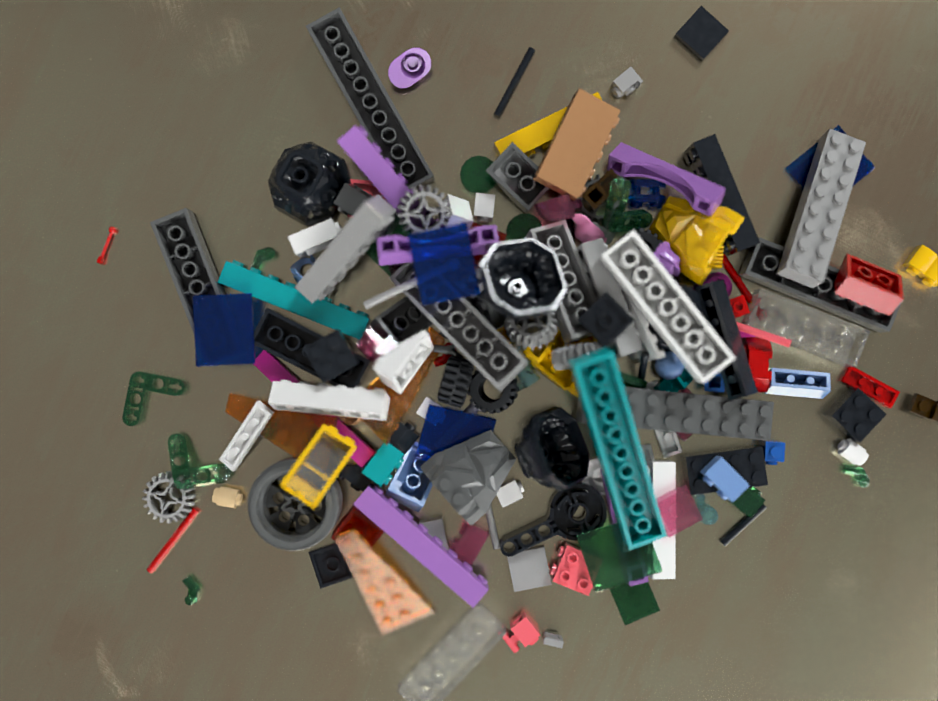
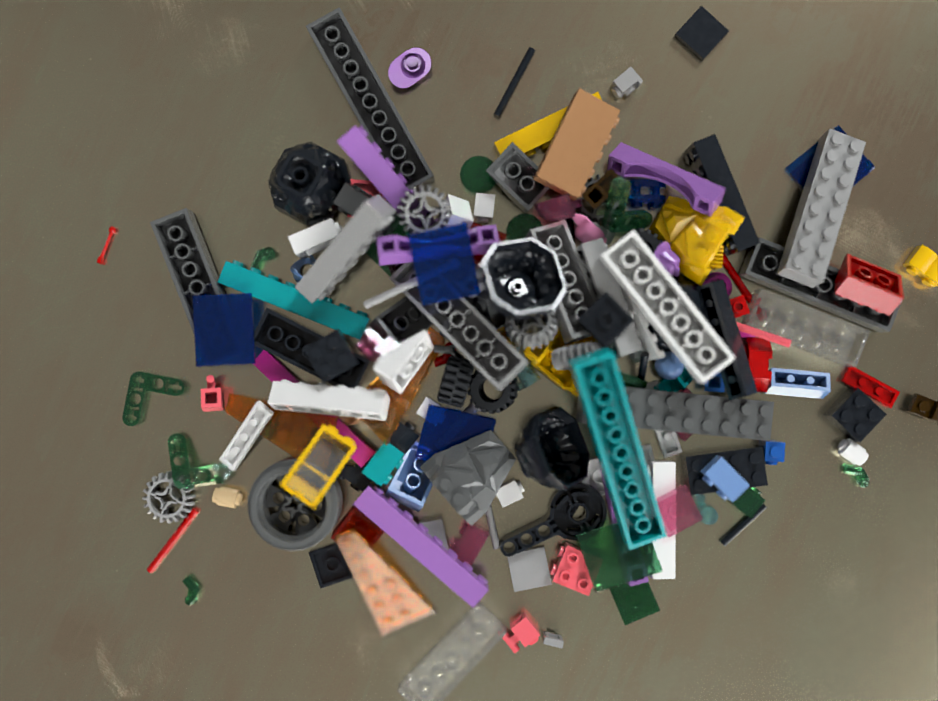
none -> coral brick [201,375,223,412]

